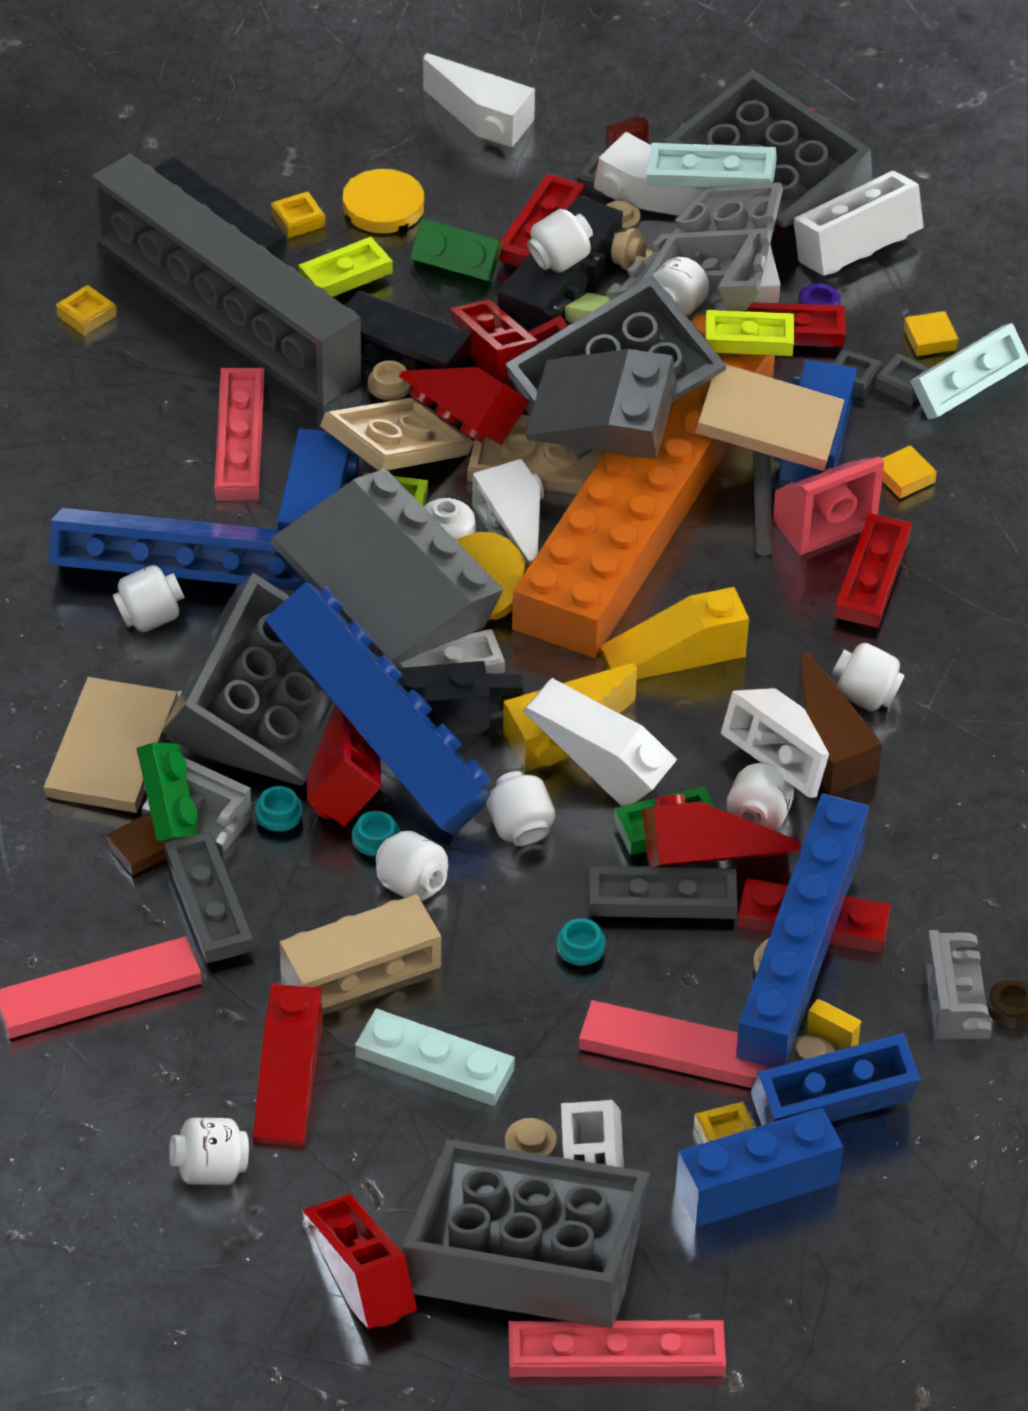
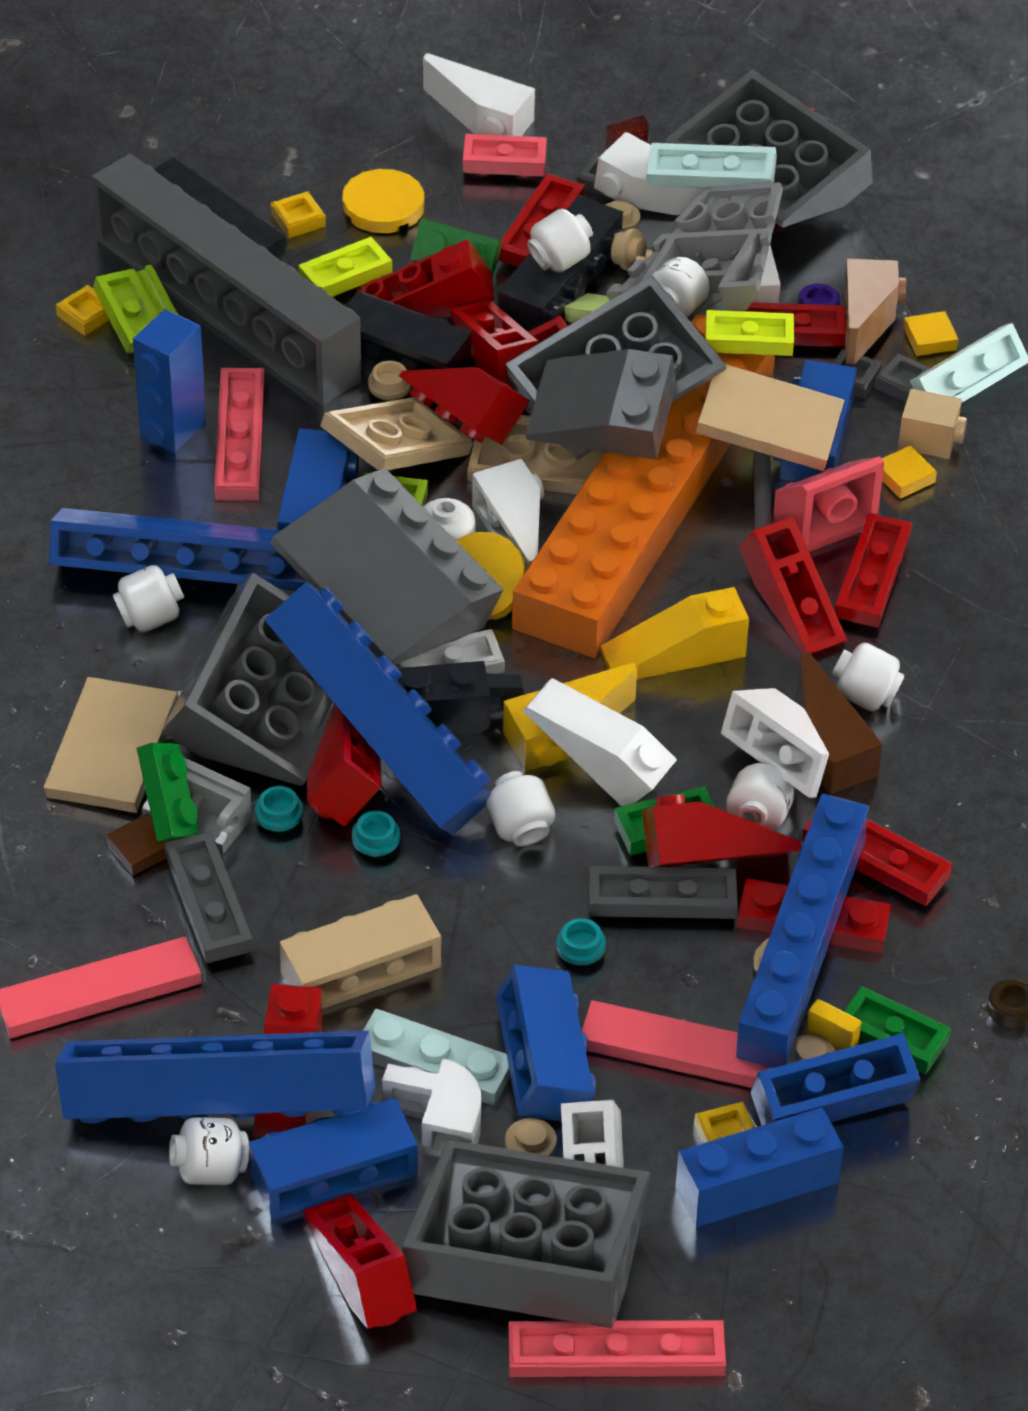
white head [376,831,448,901] -> none
white brick [793,171,923,276] -> none
light grey hinge [924,930,992,1040] -> none
none -> blue brick [55,1031,376,1124]
none -> lime plate [93,264,178,354]
none -> blue brick [133,309,206,453]
none -> blue brick [249,1097,418,1221]
none -> red slope [356,239,495,318]
none -> white brick [382,1058,481,1157]
none -> coral plate [463,134,547,176]
none -> blue brick [495,964,596,1121]
none -> red slope [738,516,848,655]
none -> red plate [802,818,953,906]
none -> slope [844,258,906,365]
none -> green plate [844,986,951,1074]
none -> tan brick [898,389,967,459]

